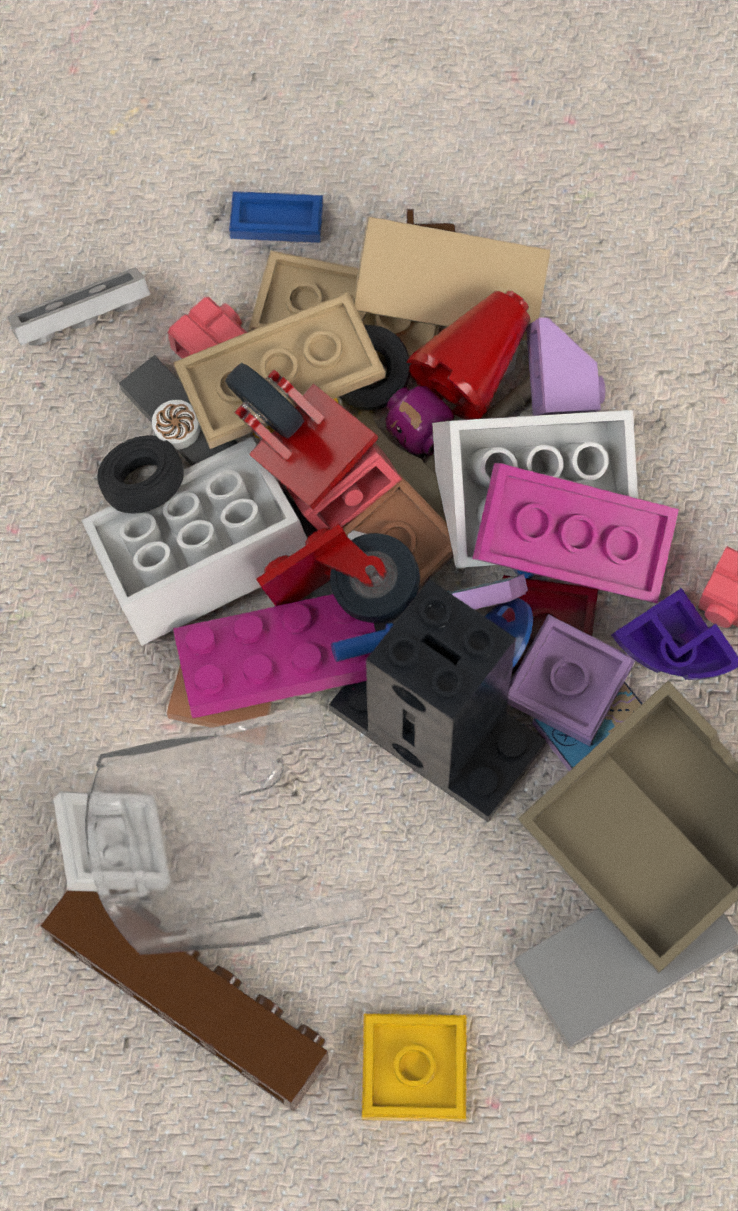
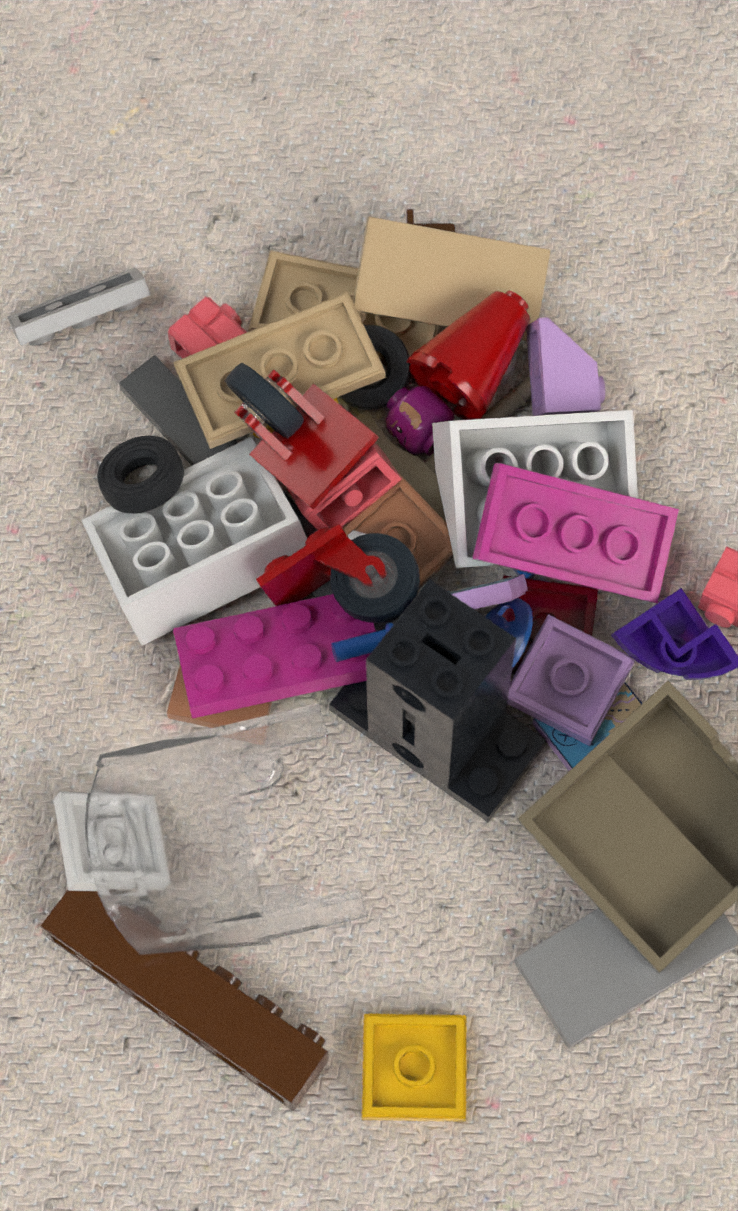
tile [152,400,201,450] -> none
blue tile [229,191,323,243] -> none

